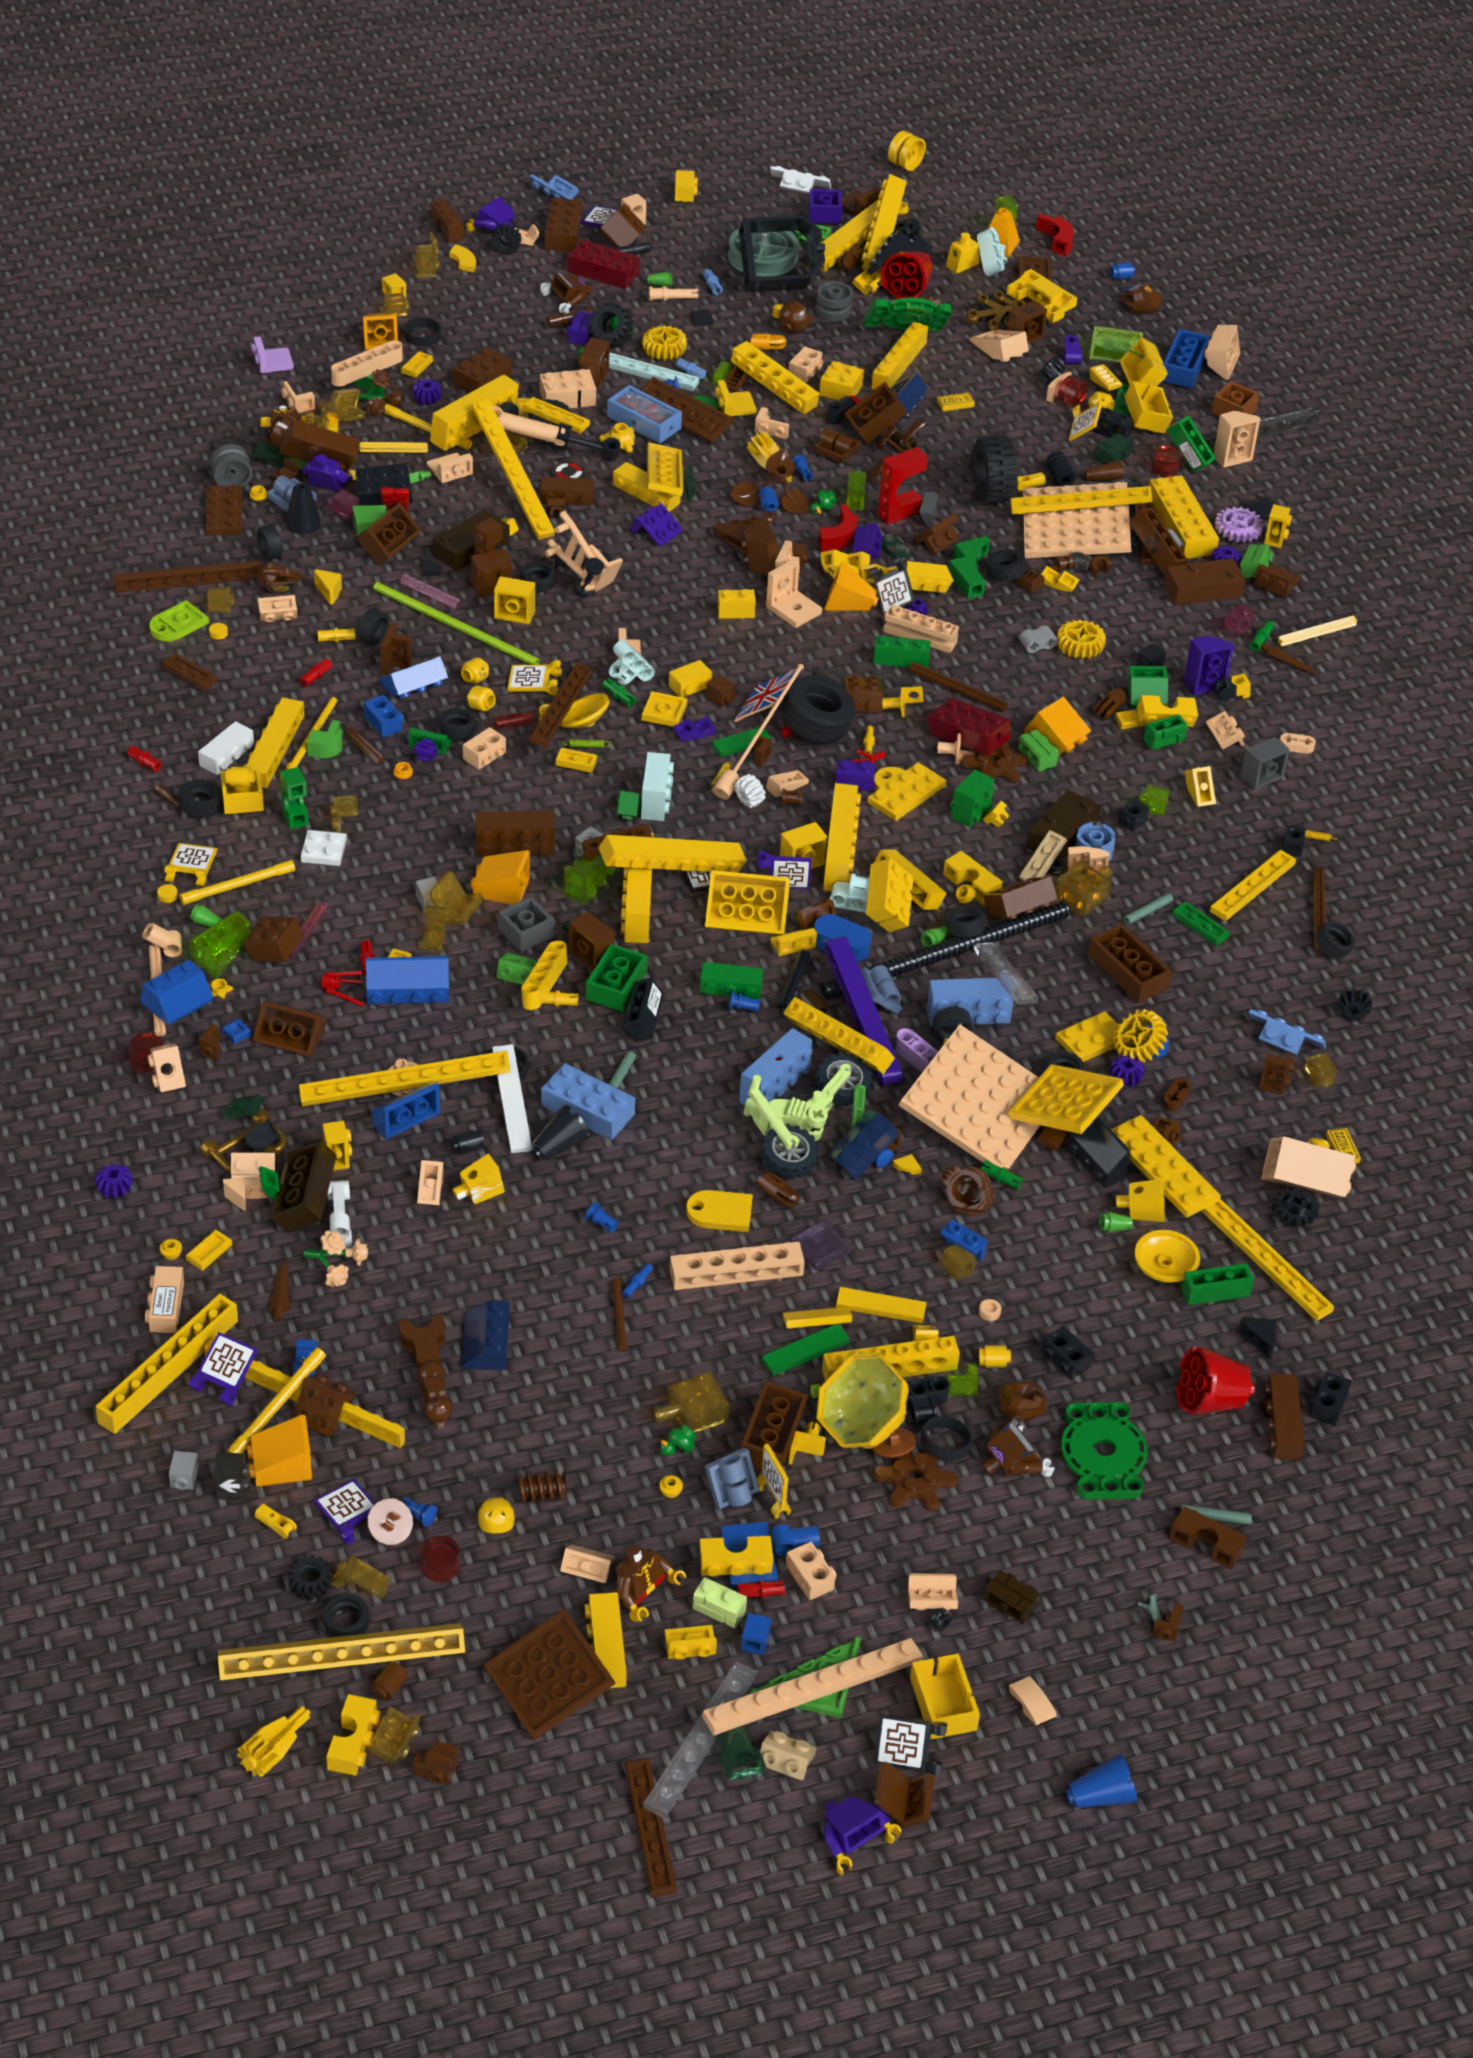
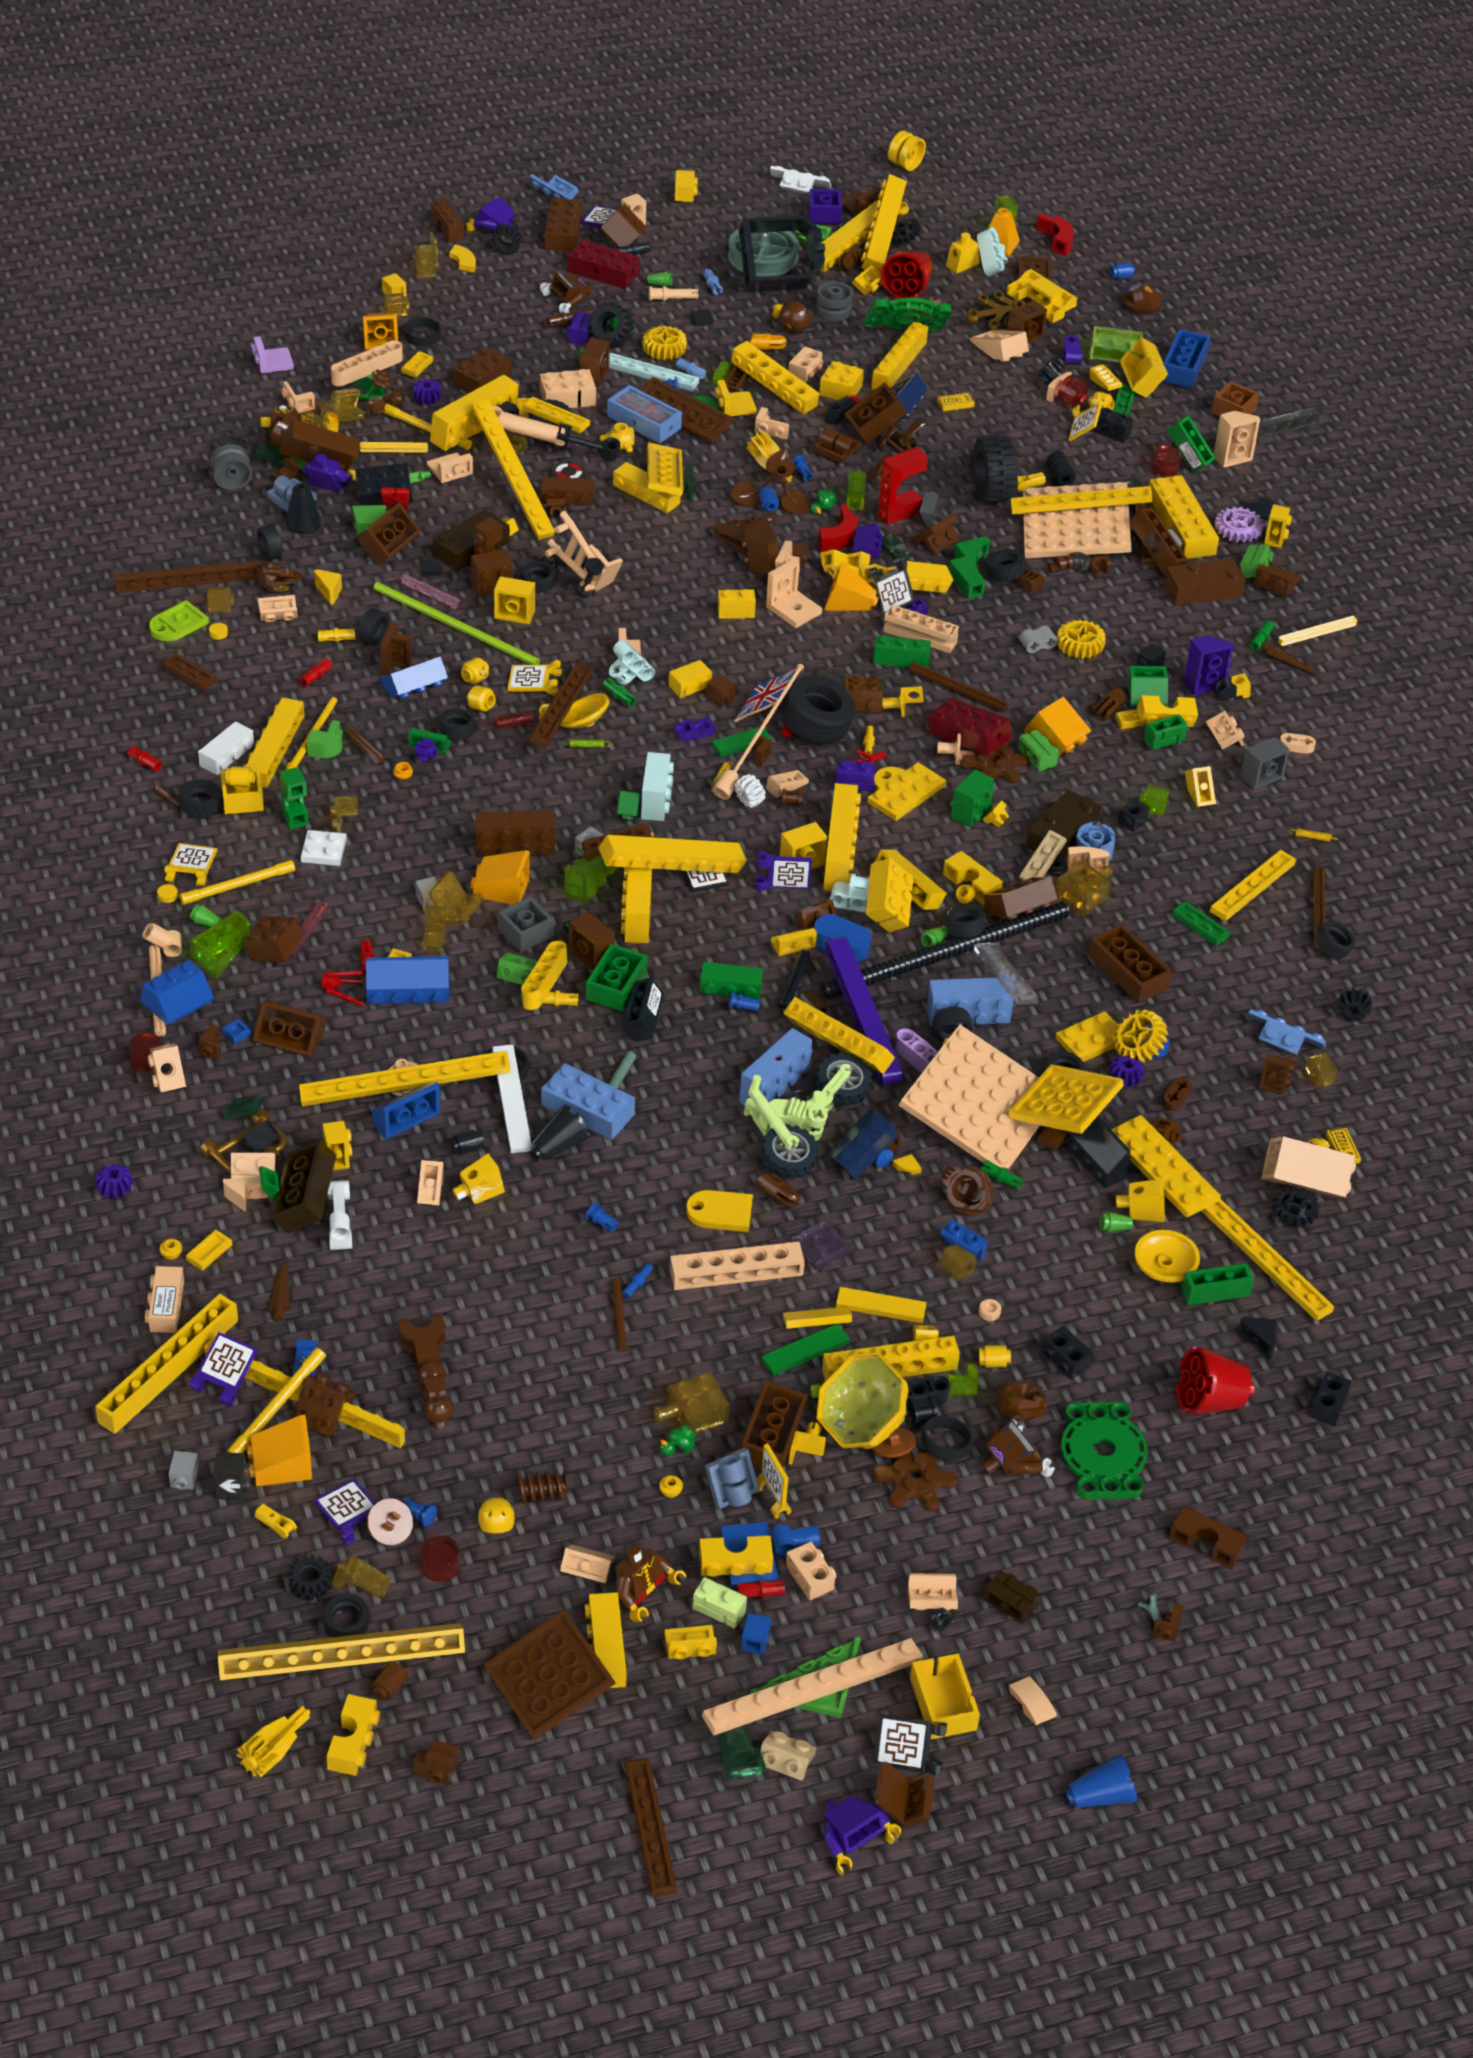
reddish brown plate [206,485,243,535] -> none
yellow plate [208,979,233,999] -> none
yellow plate [250,485,267,501] -> none
light nougat plant [304,1230,368,1288] -> none
clear pink brick [331,489,359,520] -> none
blue brick [364,695,404,738] -> none
clear yellow bracket [368,1706,421,1765] -> none
dark blue slope [462,1300,510,1370] -> none
light nougat brick [463,727,506,769] -> none
light nougat bracket [515,224,539,246] -> none
yellow plate [556,748,598,773] -> none
dark purple bracket [630,503,682,547] -> none
yellow plate [642,691,688,727] -> none
clear tile [643,1661,758,1819] -> none
yellow slope [705,870,790,935] -> none
bright green piece [852,1085,866,1127] -> none
sand blue plate [860,965,903,1014] -> none
black arch [867,229,933,275] -> none
yellow slope [1041,566,1079,592] -> none
reddish brown piece [1085,460,1124,481] -> none
clear green brick [1093,433,1133,465] -> none
sand green piece [1123,893,1173,925] -> none
yellow piece [1124,381,1173,434] -> none
sand green piece [1181,1504,1252,1525] -> none
light nougat slope [1204,325,1240,380] -> none
dark purple gear [1210,545,1241,567] -> none
clear pink gear [1224,605,1256,636] -> none
reddish brown brick [1264,1373,1305,1460] -> none
black brick [1282,825,1306,857] -> none

